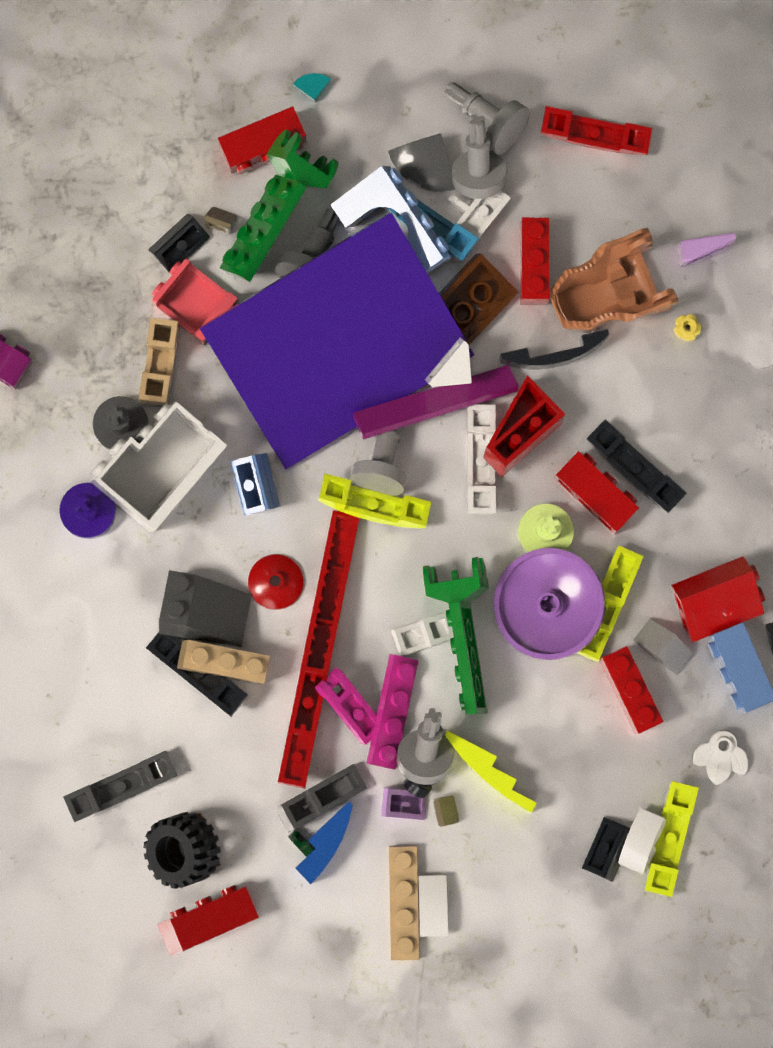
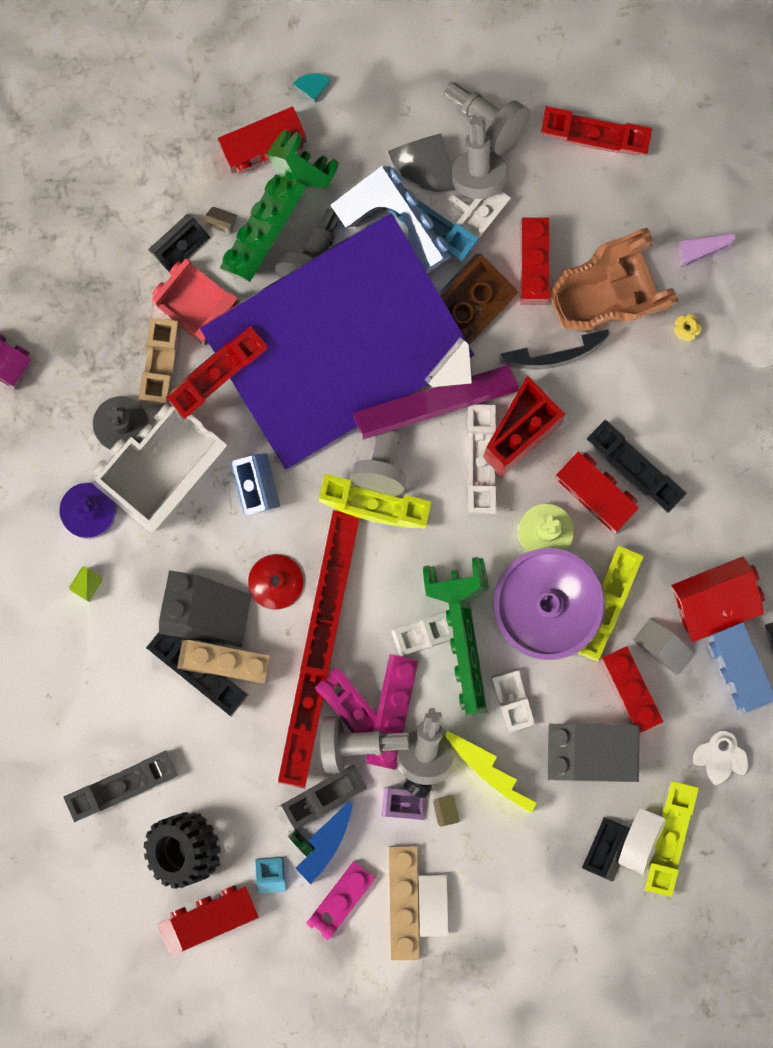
none -> lime slope [69,566,103,602]
none -> red slope [166,326,268,419]
none -> medium azure slope [255,857,286,894]
none -> dark pink plate [306,861,376,941]
none -> light grey piece [320,717,410,774]
none -> white slope [491,669,535,733]
none -> dark grey slope [548,724,640,782]

